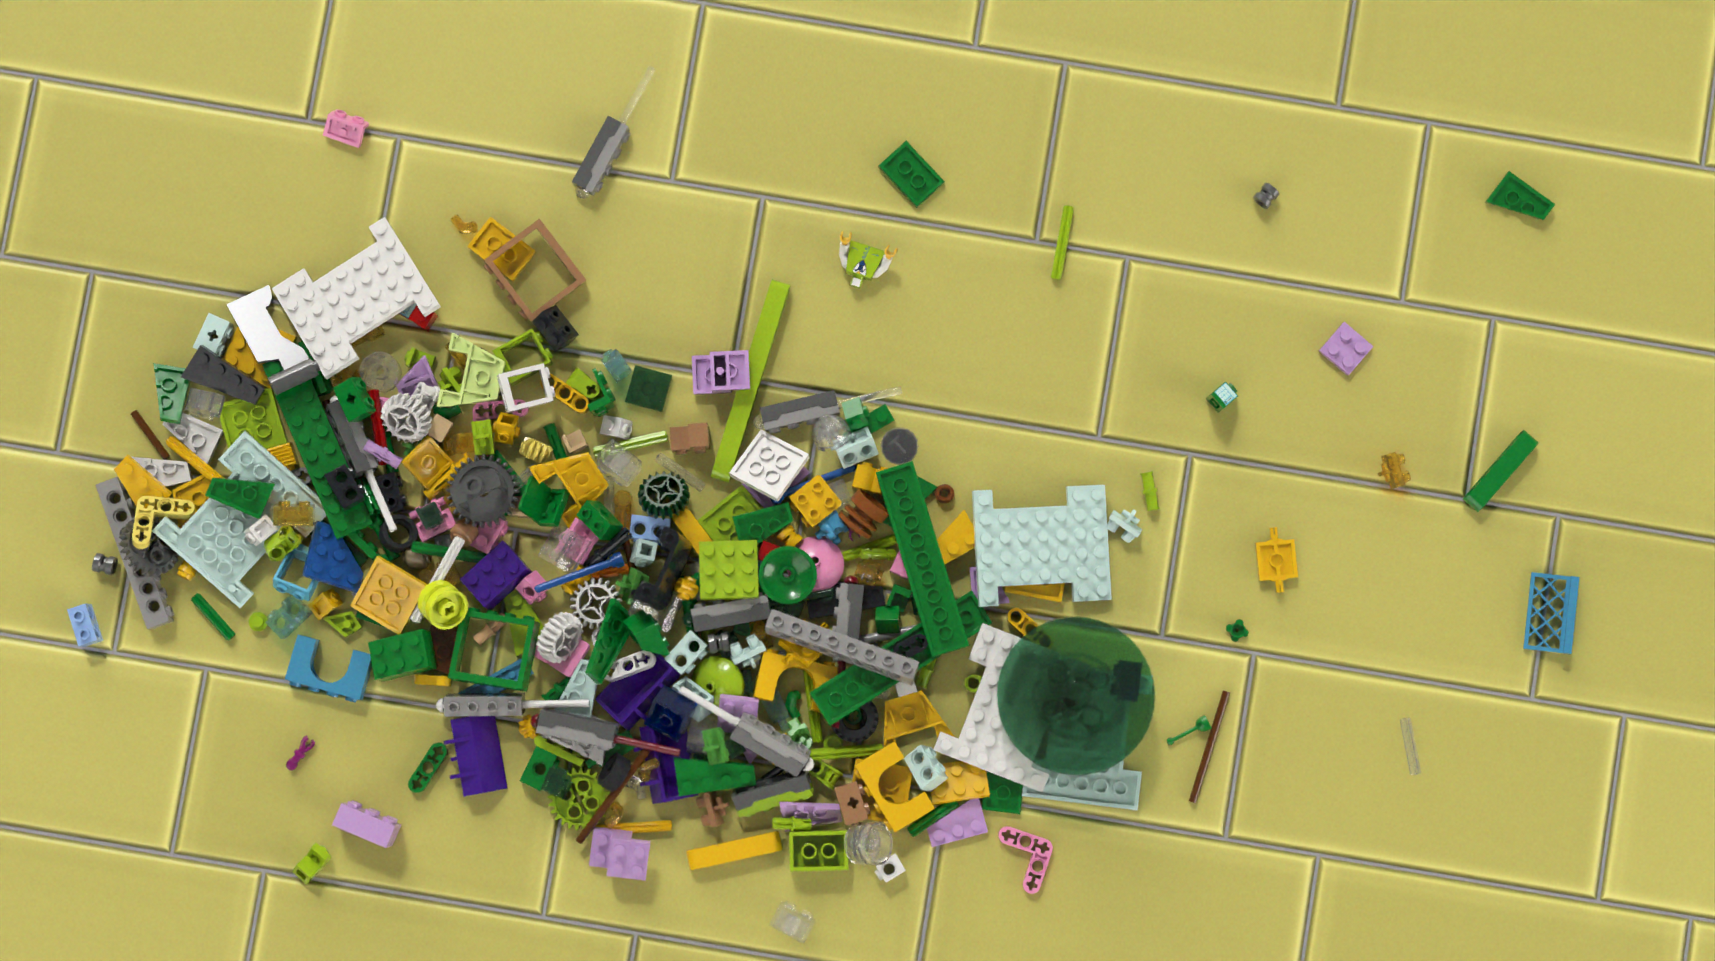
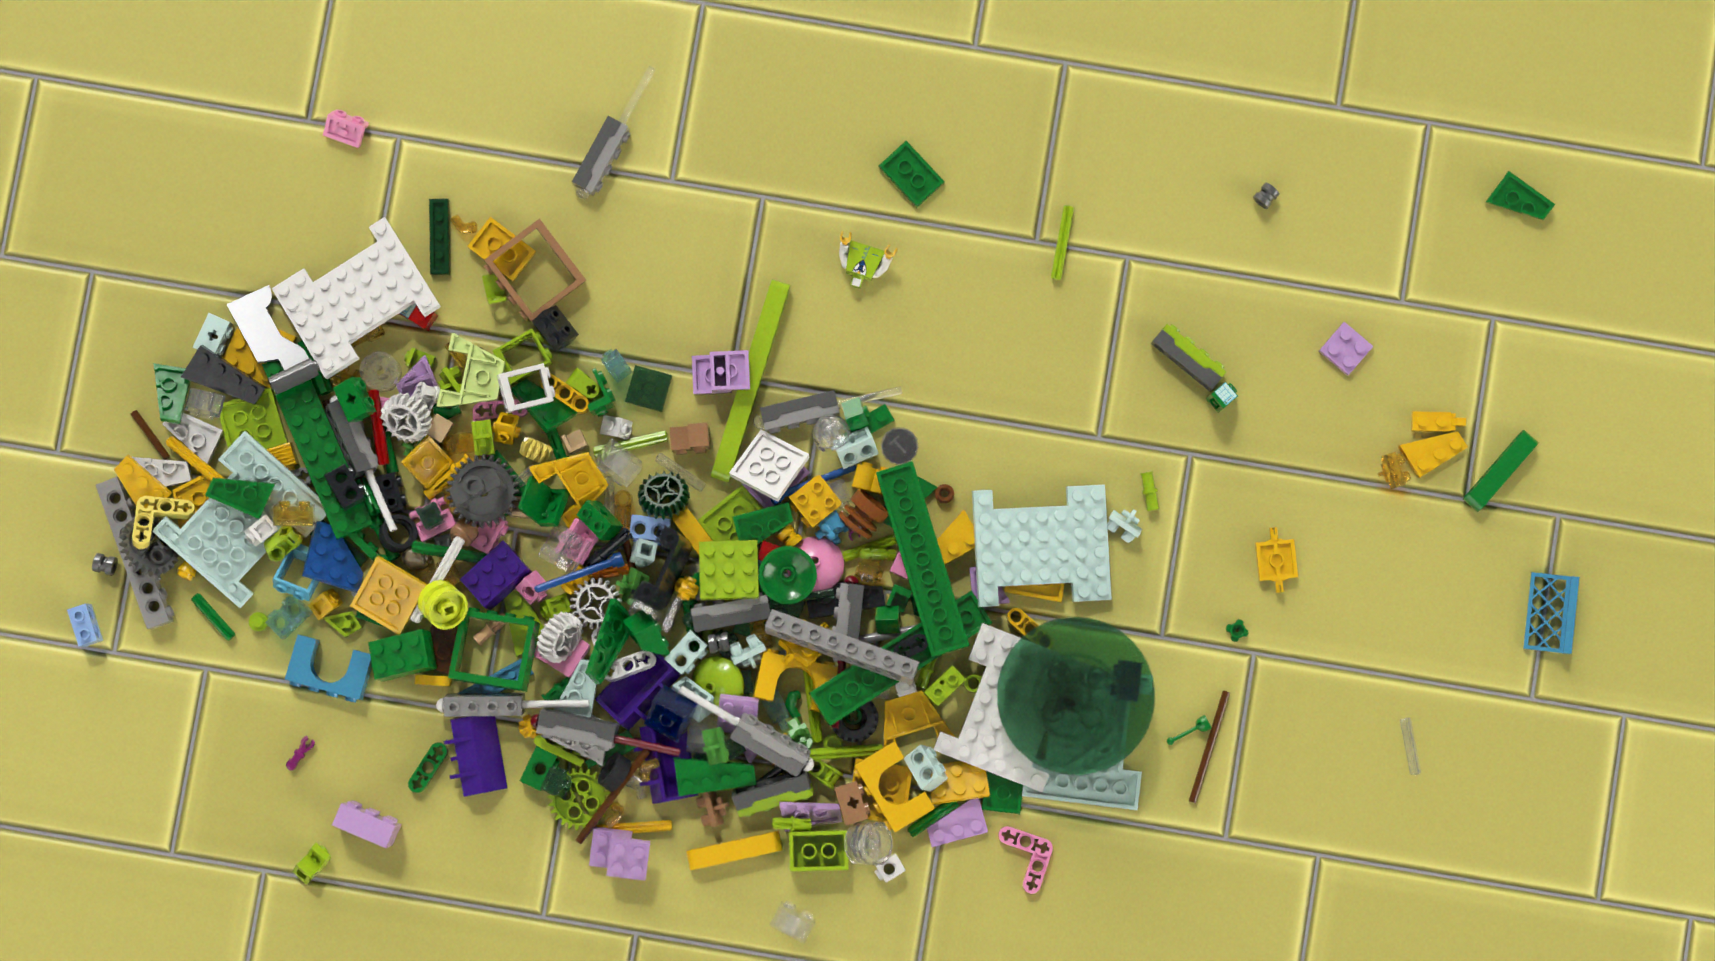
lavender pin [363,439,403,469] -> none
none -> dark green tile [429,199,450,275]
none -> lime bracket [482,273,507,304]
none -> green wing [511,379,577,433]
none -> lime bracket [540,593,573,621]
none -> lime window [923,665,966,706]
none -> piece [1151,324,1226,392]
none -> yellow wing [1398,431,1468,478]
none -> yellow hinge [1411,411,1466,432]

